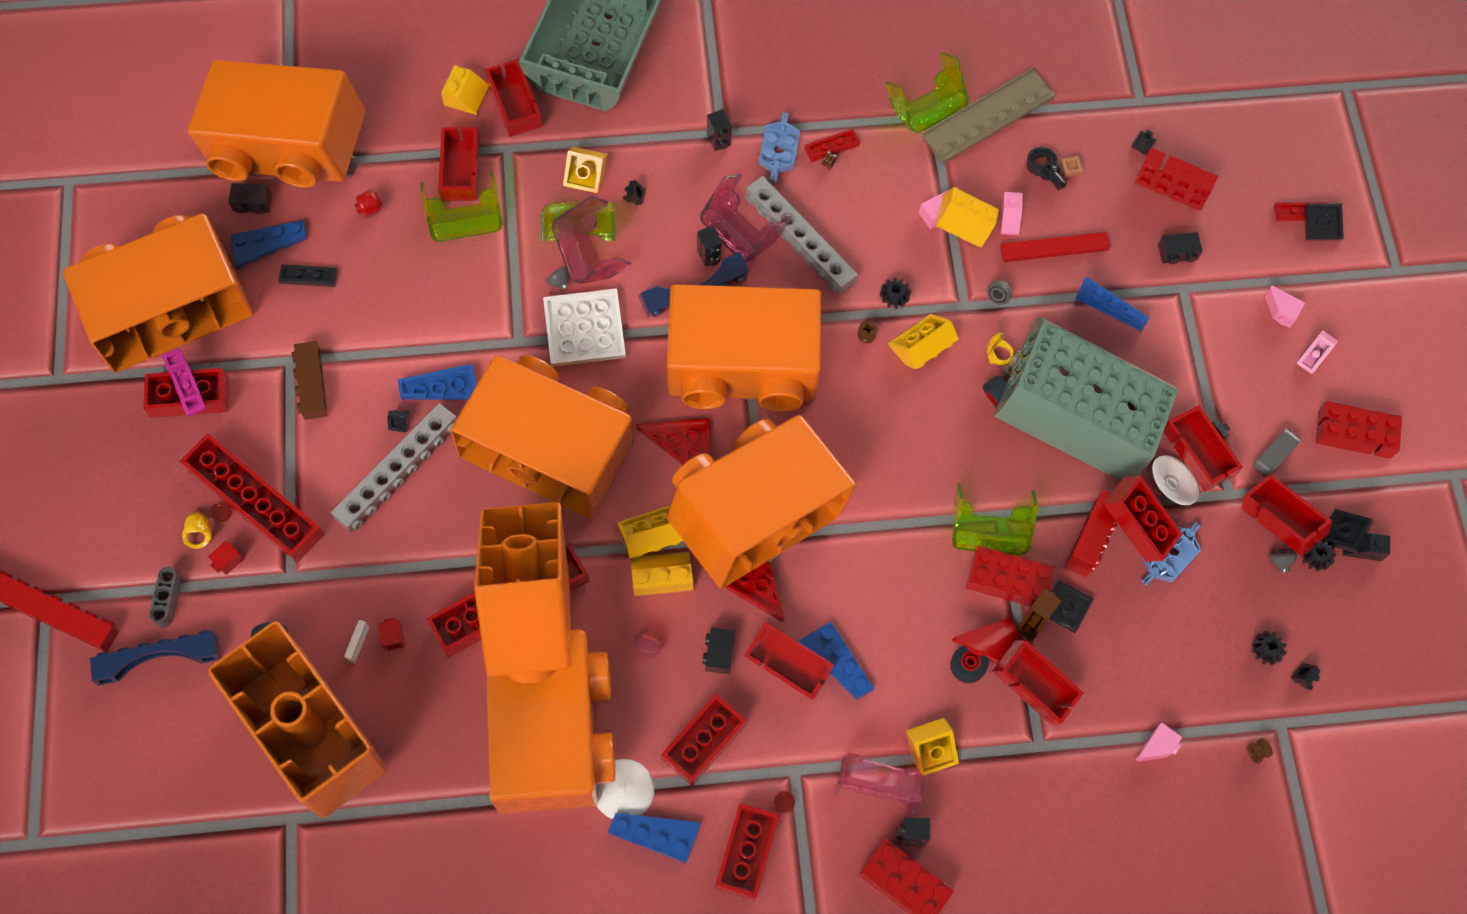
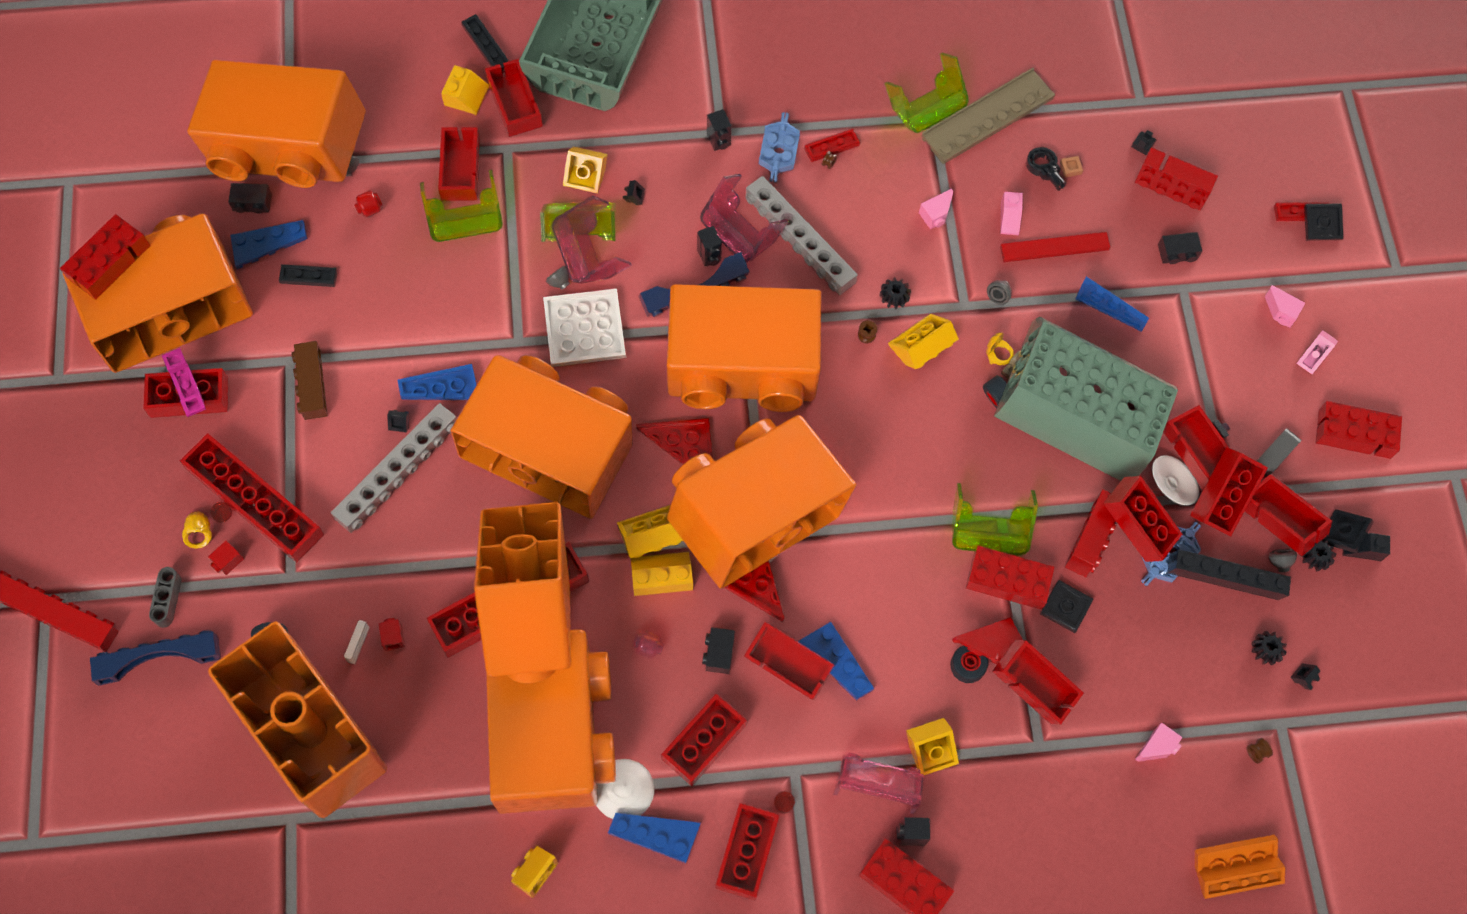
yellow slope [935,187,999,248] -> none
reddish brown brick [1017,589,1061,641] -> none
none -> red piece [60,214,151,300]
none -> black plate [461,14,509,72]
none -> yellow slope [511,846,559,898]
none -> black brick [1167,549,1291,600]
none -> red brick [1190,447,1268,537]
none -> orange slope [1195,835,1285,899]

